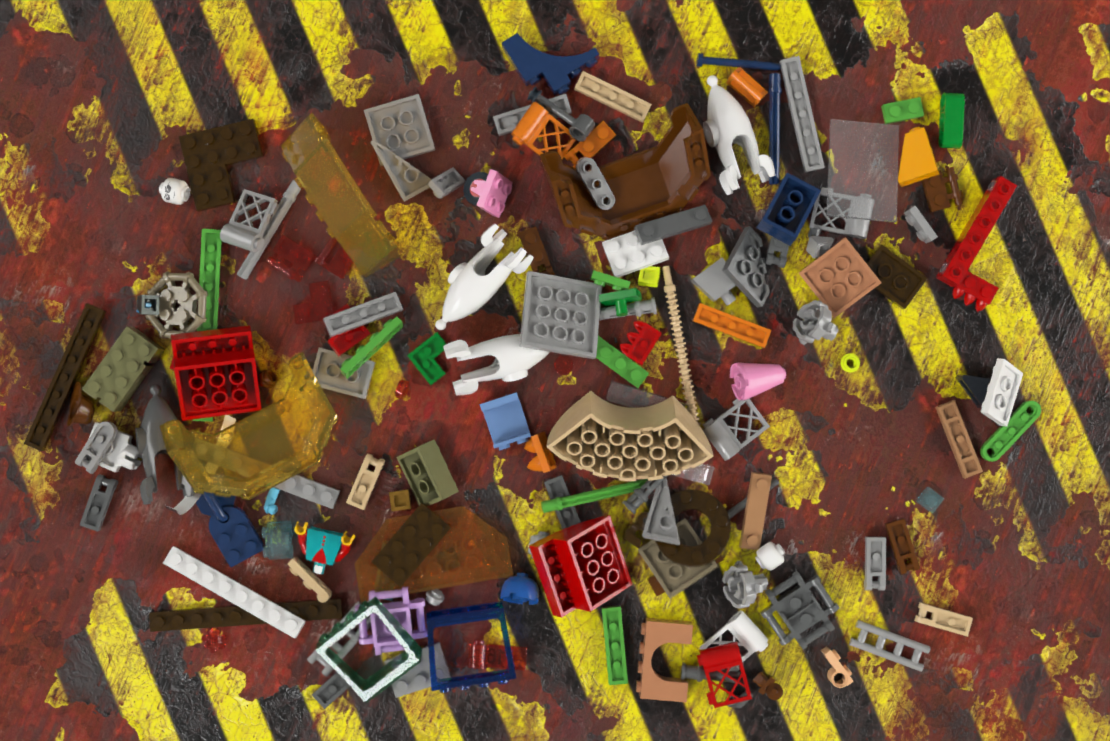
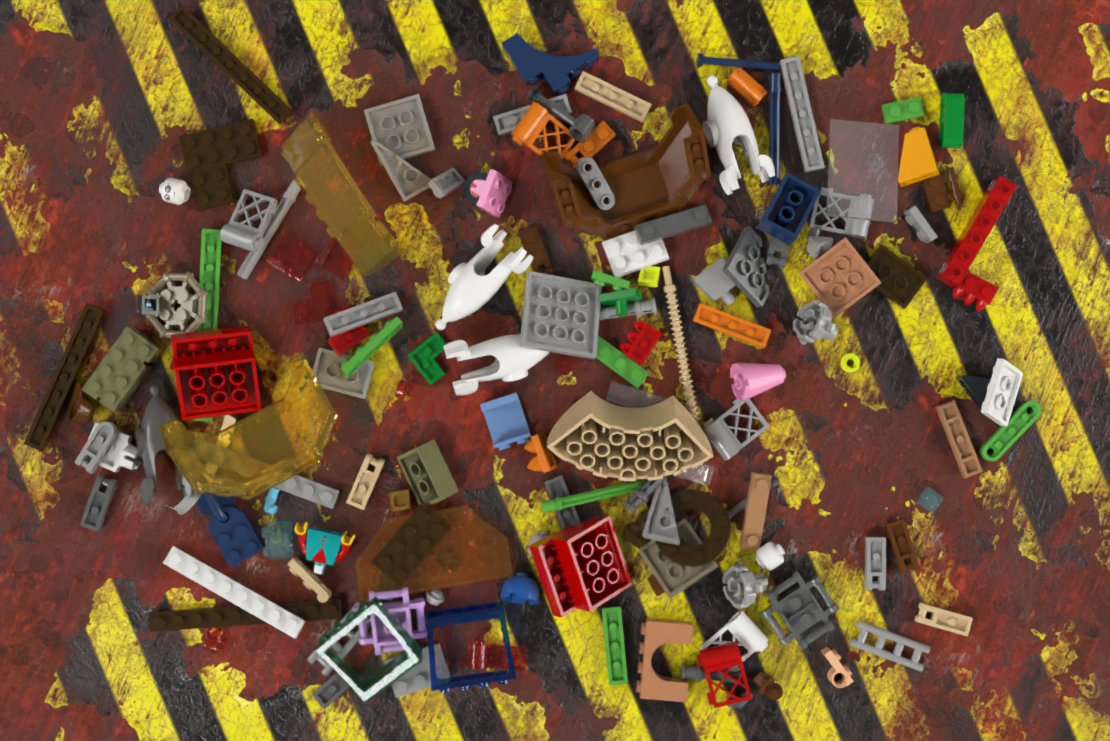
none -> dark brown plate [169,4,293,125]

